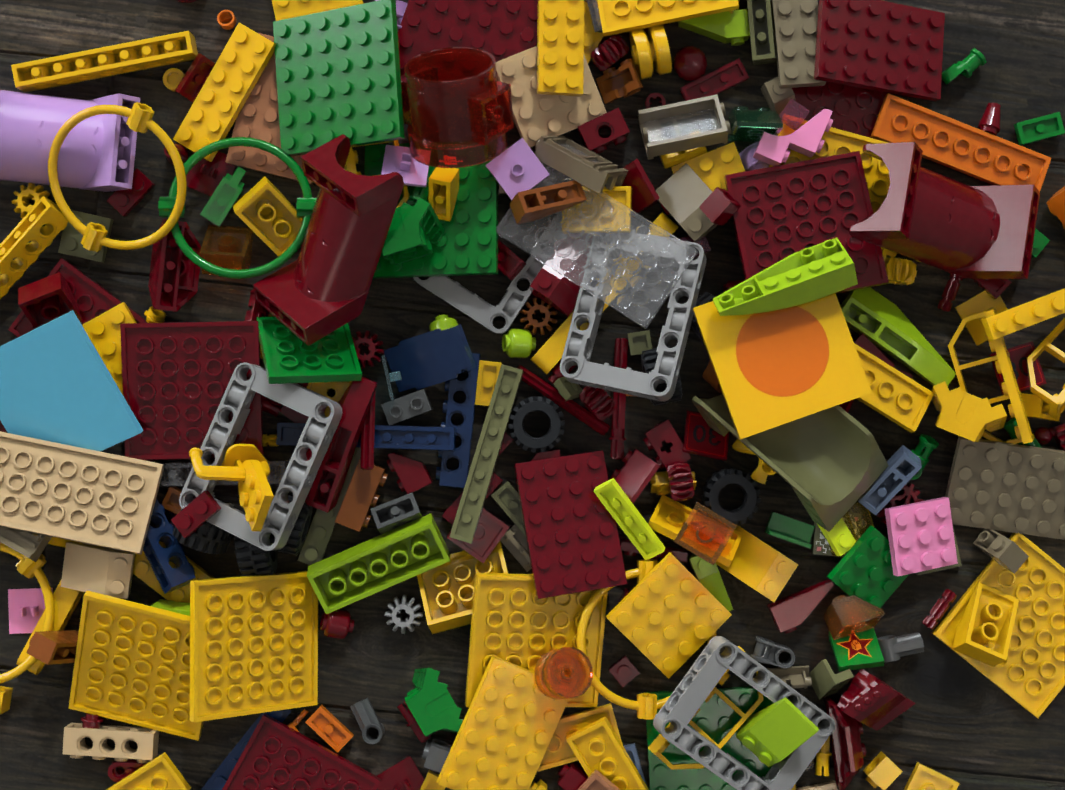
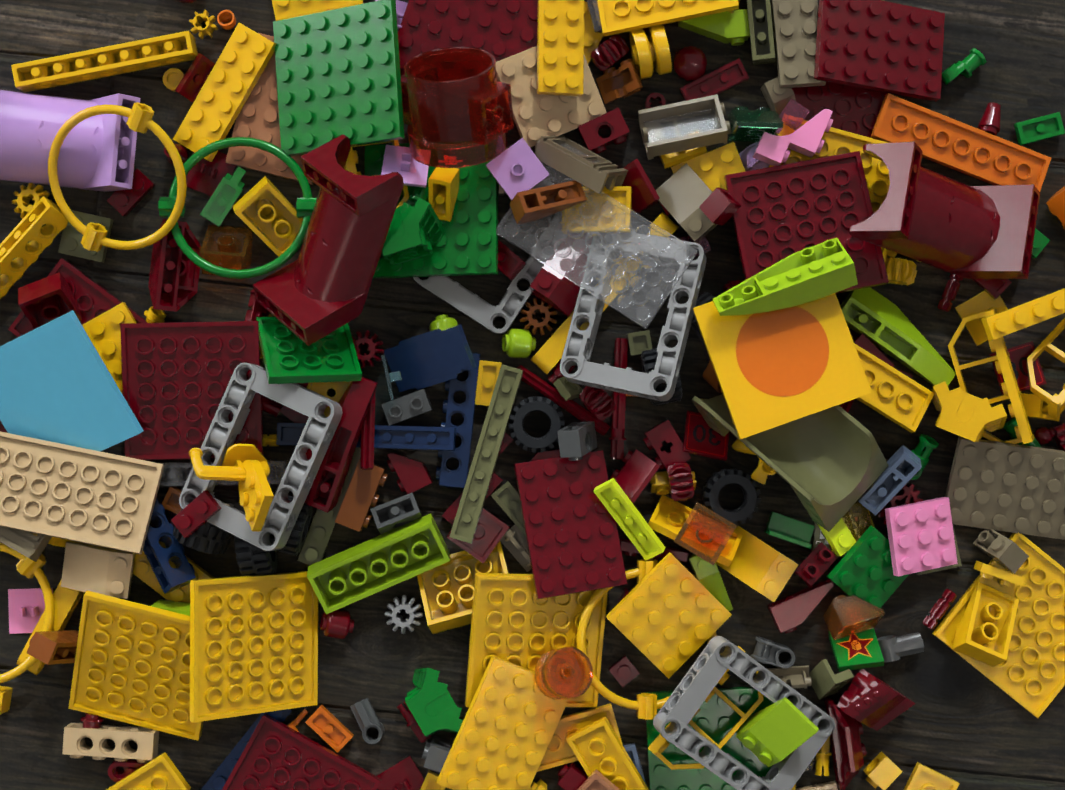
none -> yellow gear [189,10,218,40]
none -> dark grey brick [557,421,598,461]
none -> dark red hips [794,542,838,587]
none -> yellow plate [974,561,1026,588]

